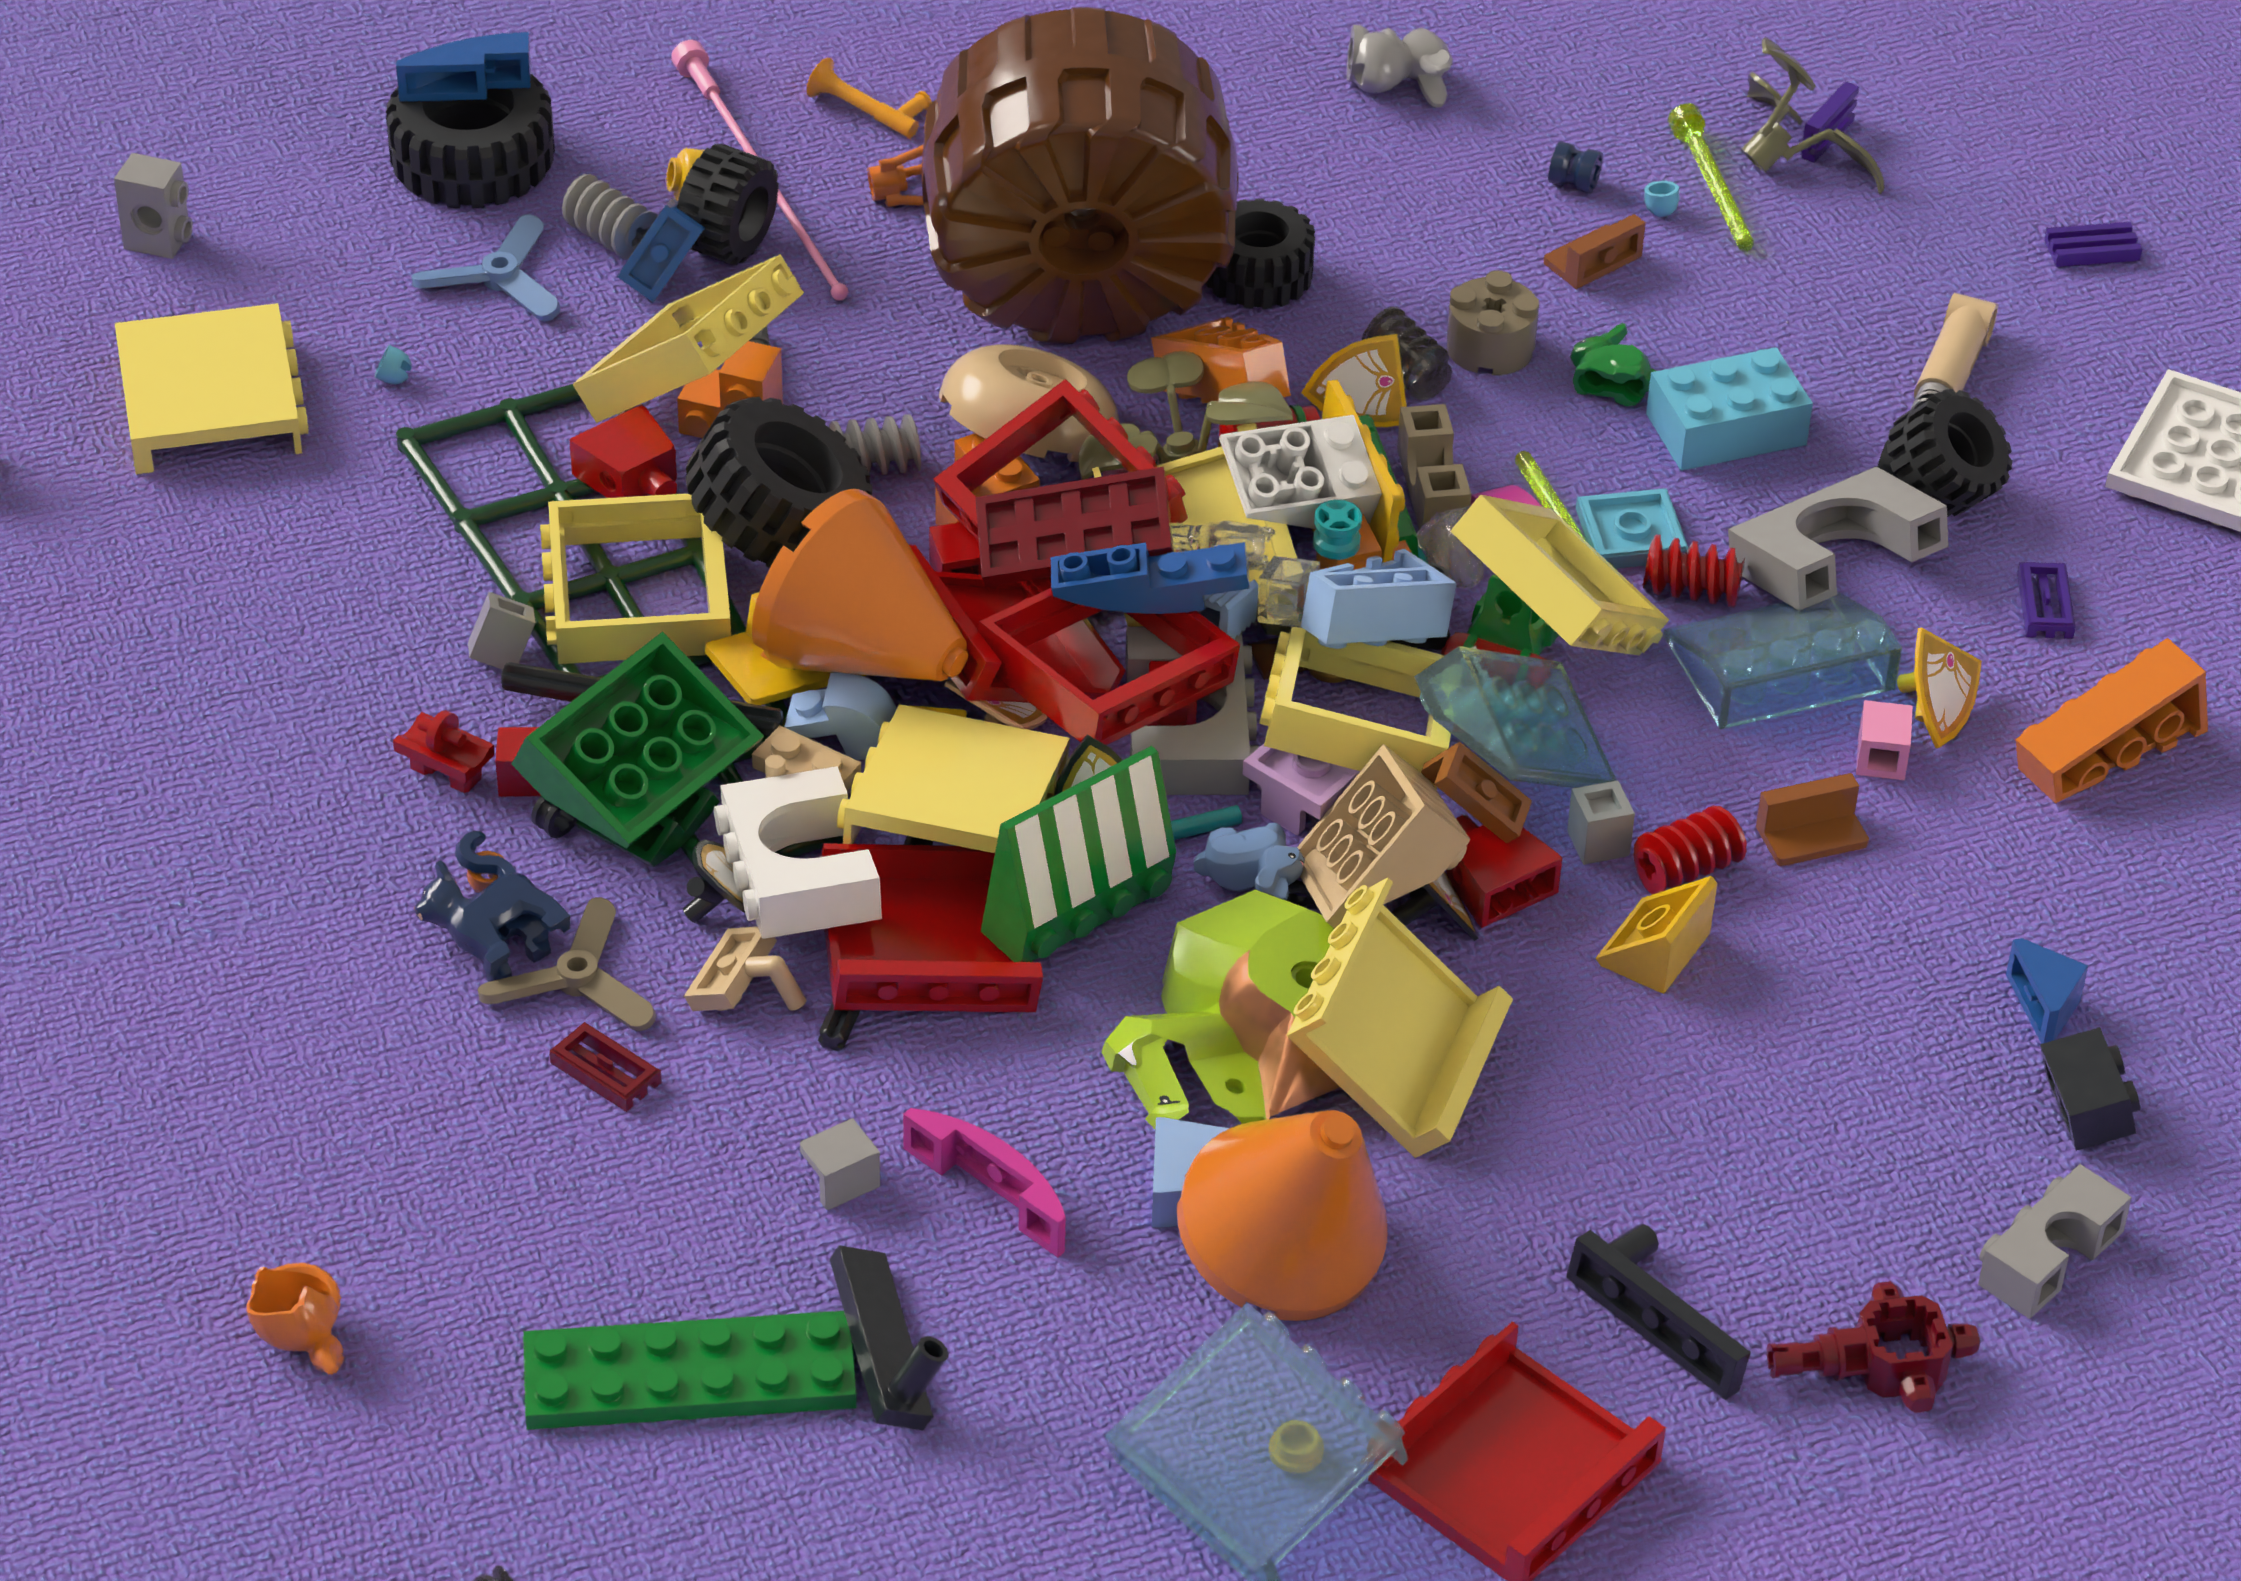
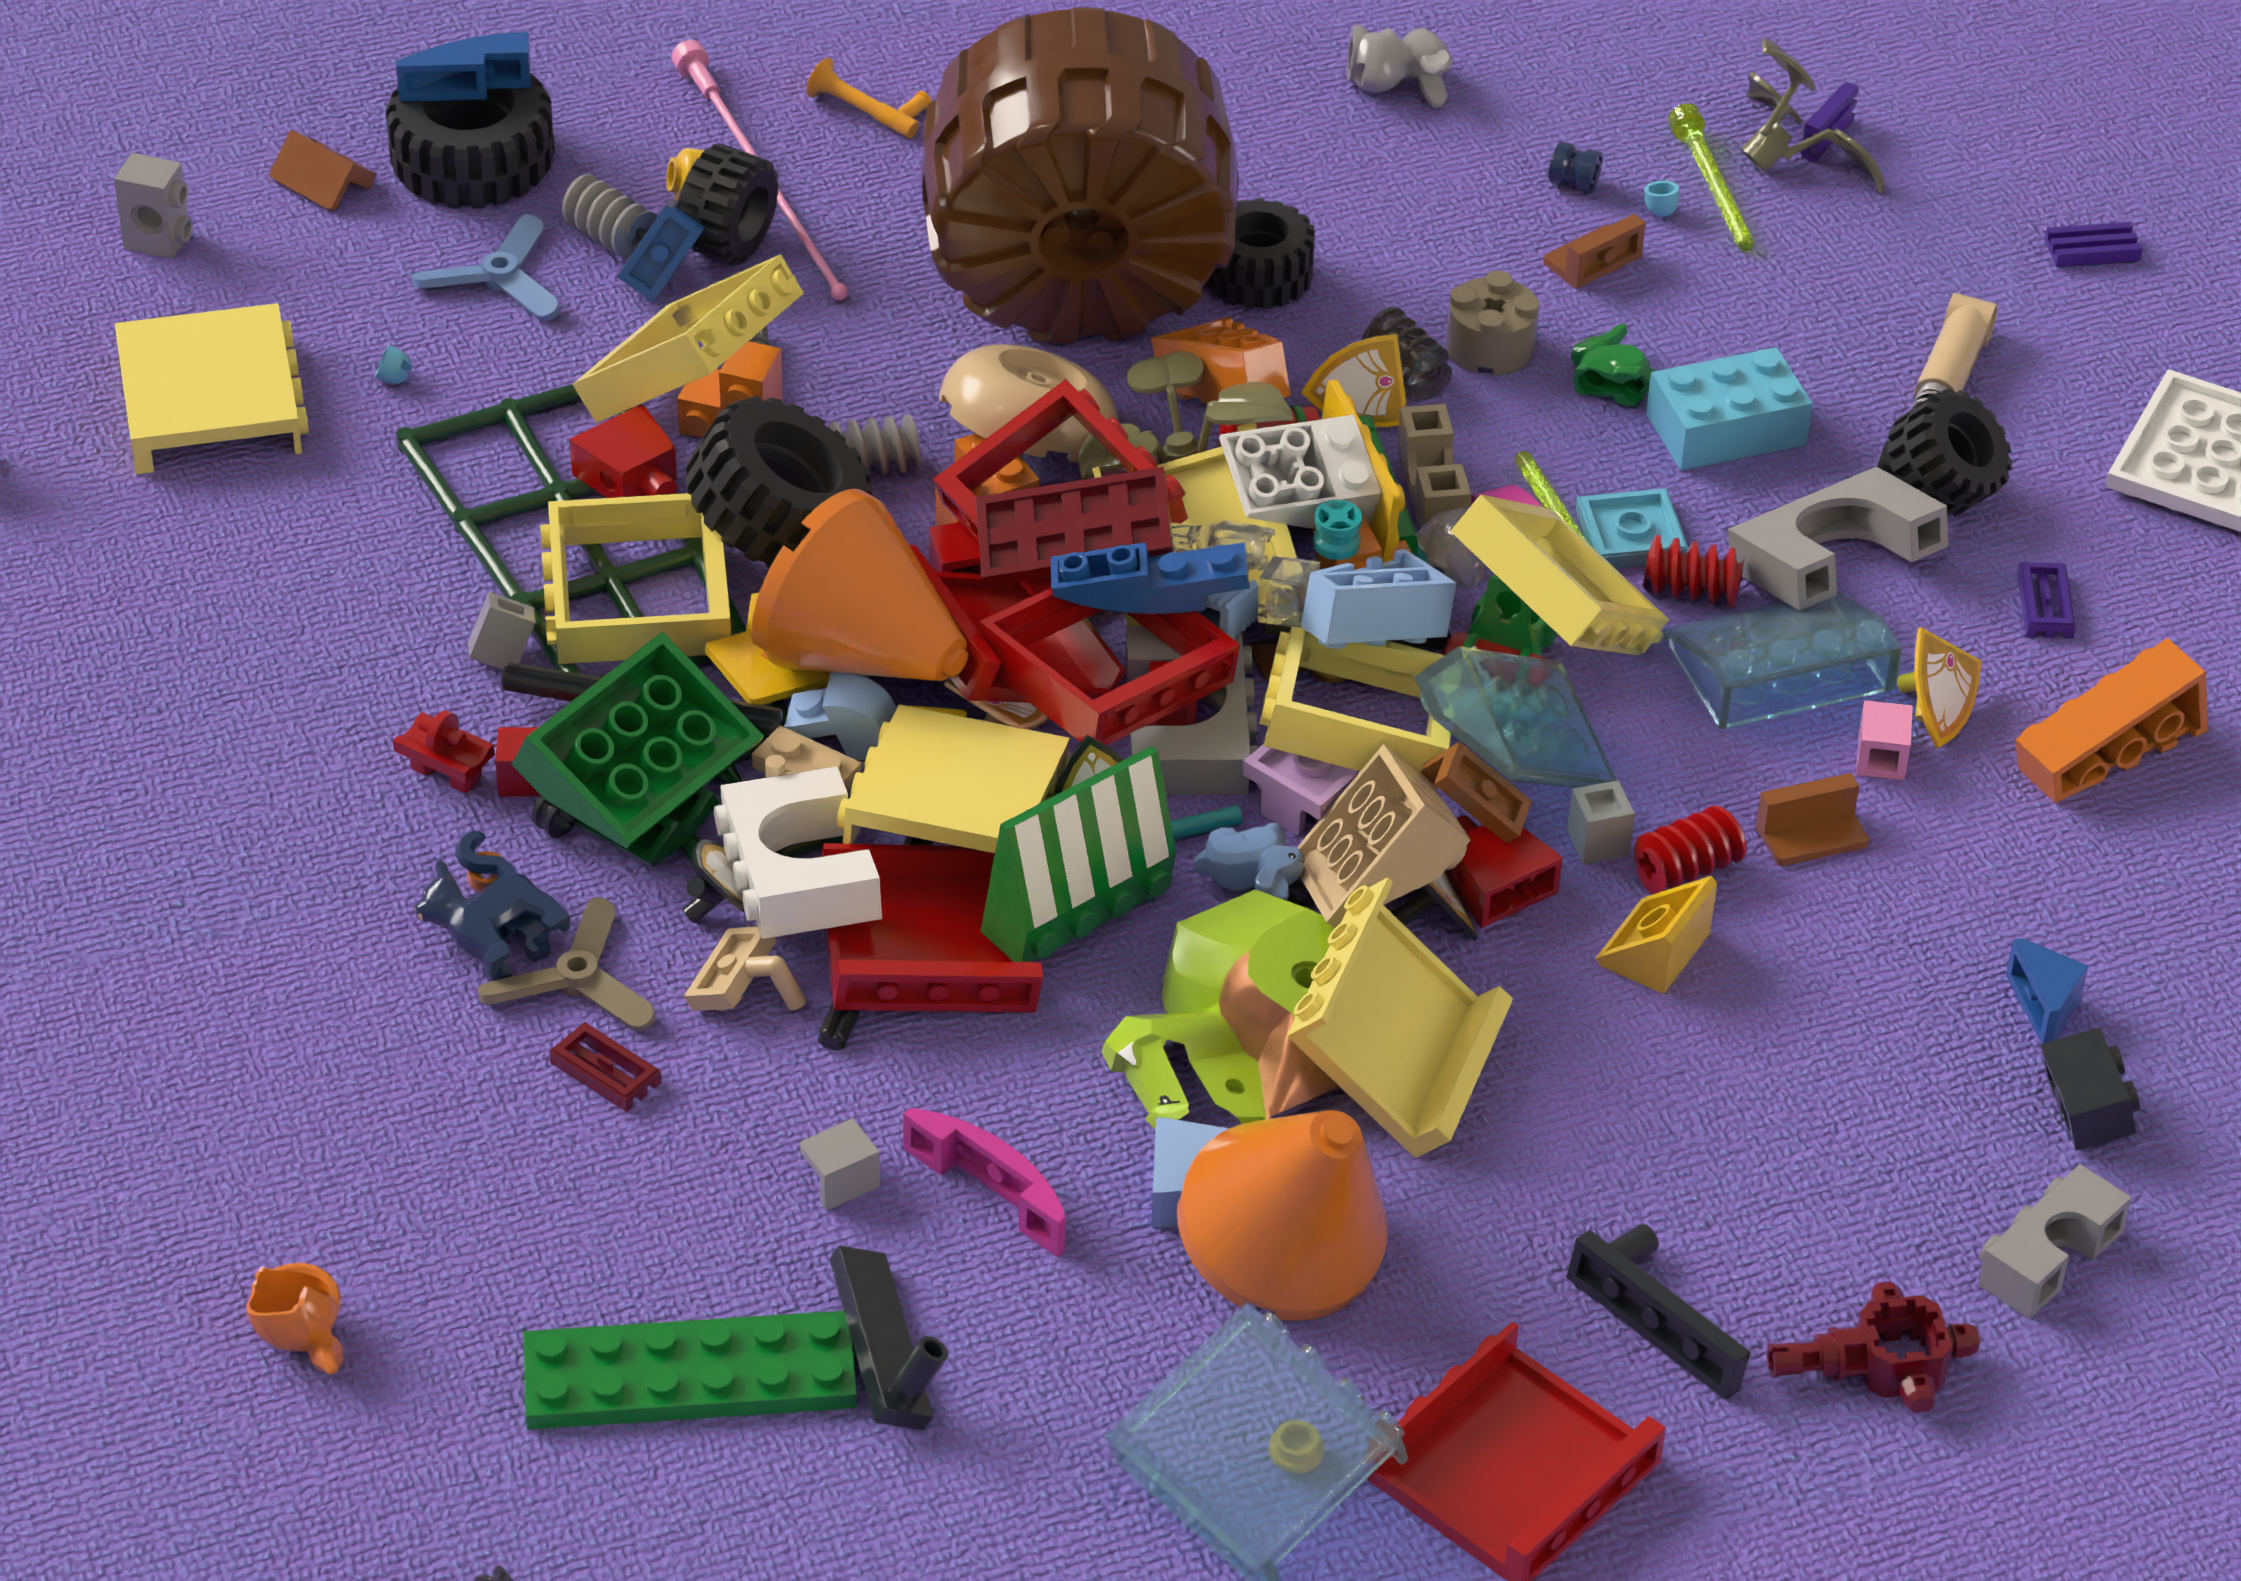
orange plant [867,145,924,208] -> none
none -> dark orange panel [269,129,377,211]

